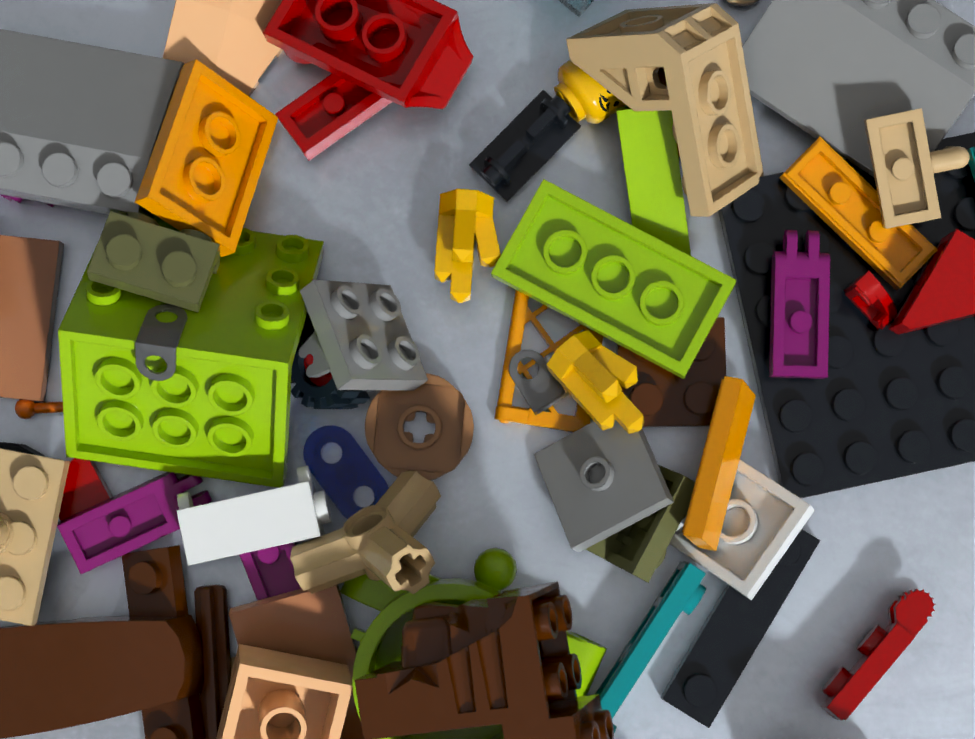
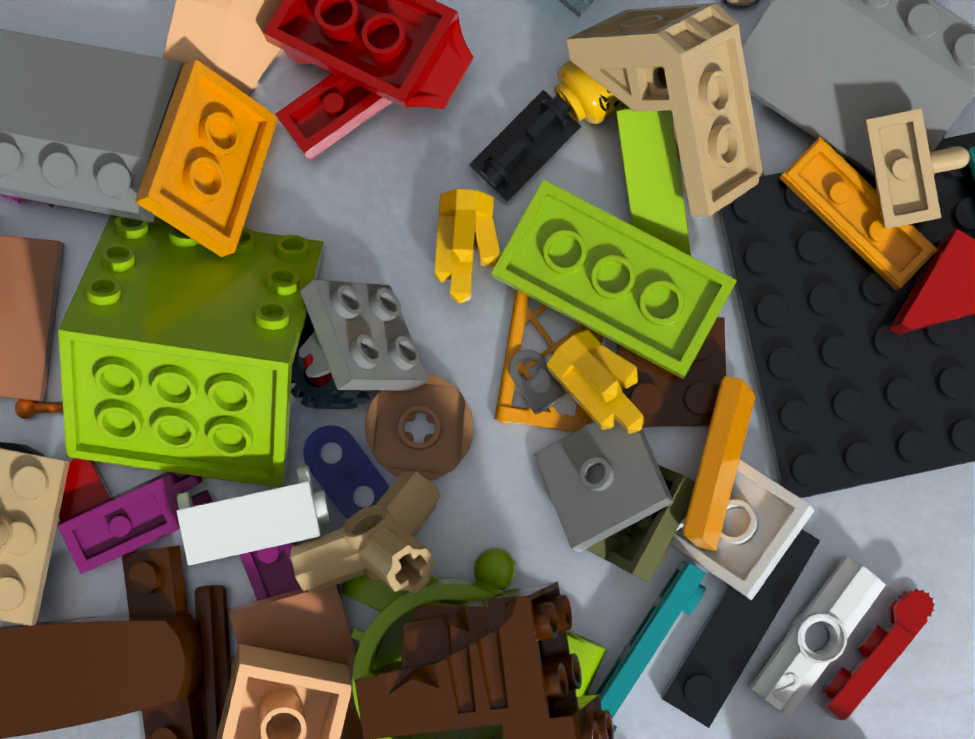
olive bracket [87,211,220,313] -> none
flat silver piece [135,304,187,381] -> none
magenta hinge [769,230,830,379] -> none
red tile [844,271,897,330] -> none
none -> white piece [749,556,886,718]

